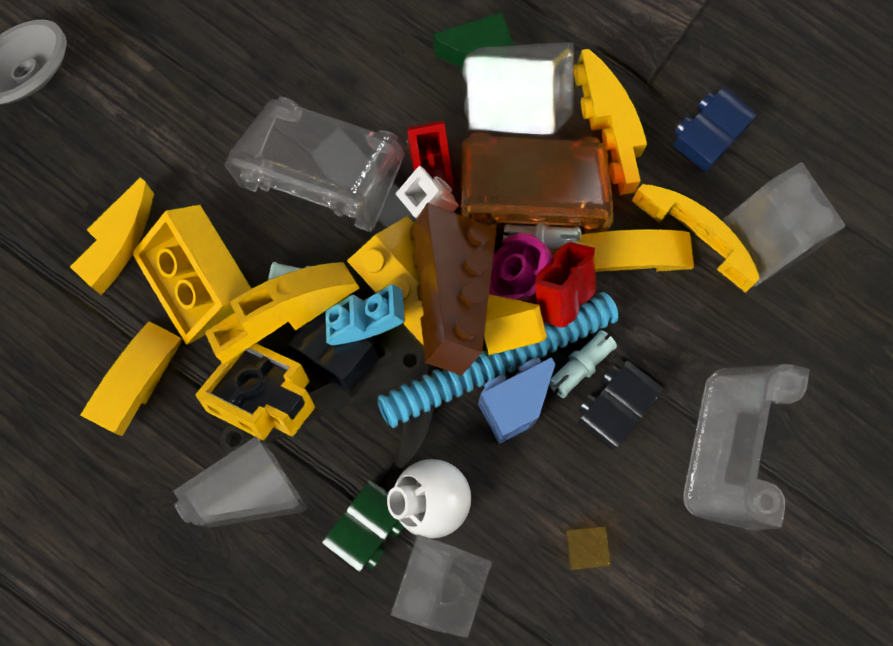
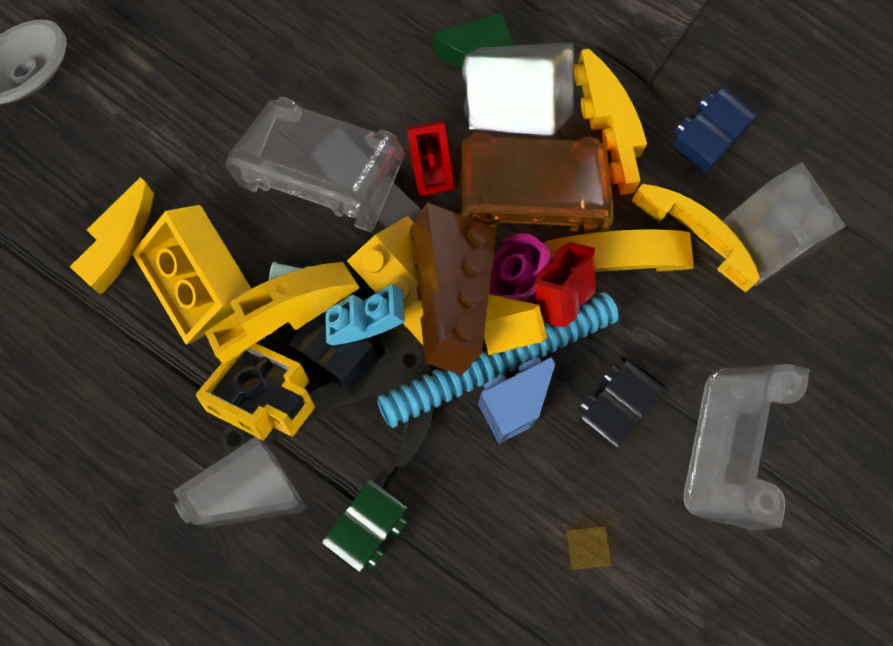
yellow slope [80,321,183,436] -> none
white brick [387,459,471,538] -> none
clear slope [391,534,492,638] -> none
white brick [396,166,459,219] -> none
light aqua pin [503,223,581,249] -> none
light aqua pin [549,330,617,398] -> none

